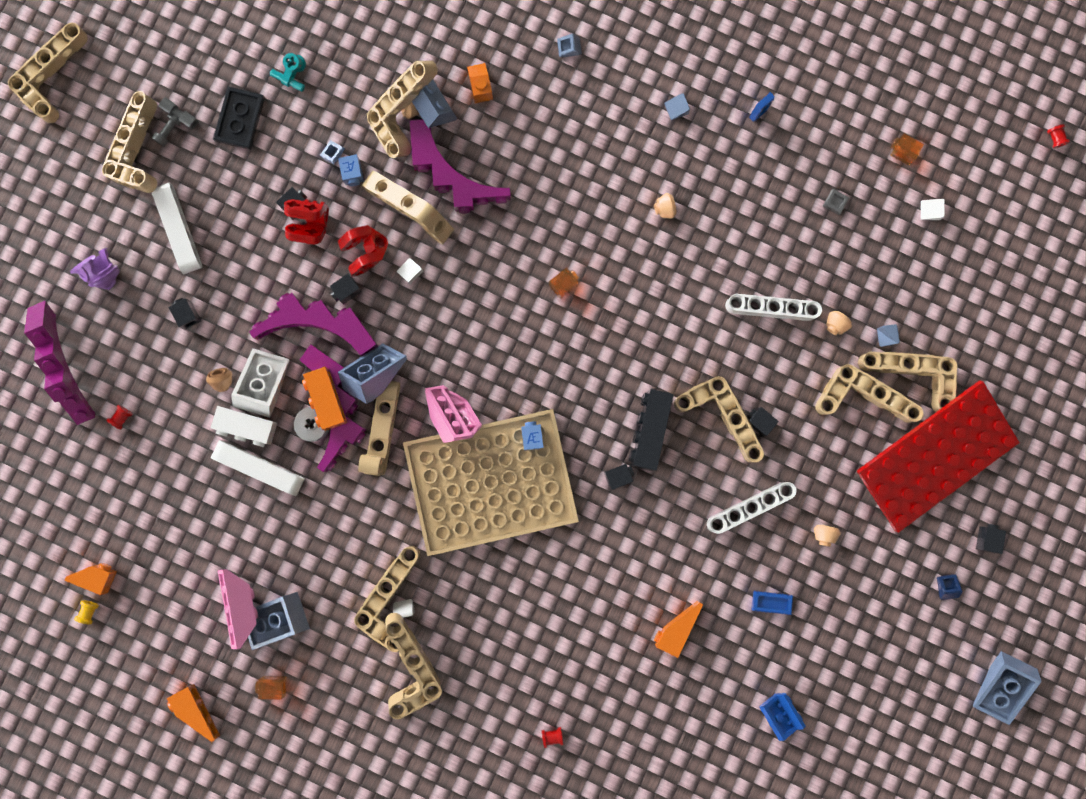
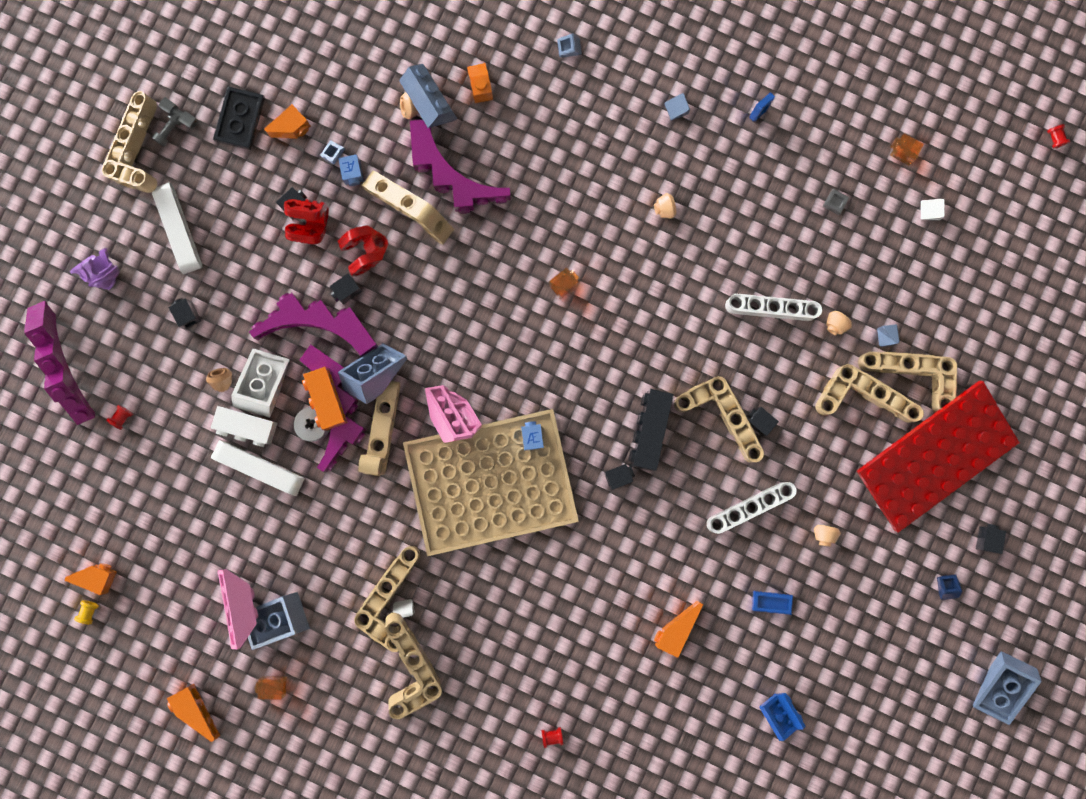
tan beam [8,23,88,123] -> none
teal piece [270,53,306,92] -> none
tan beam [367,61,438,158] -> none
white slope [396,258,423,284] -> none
none -> orange slope [264,104,311,139]

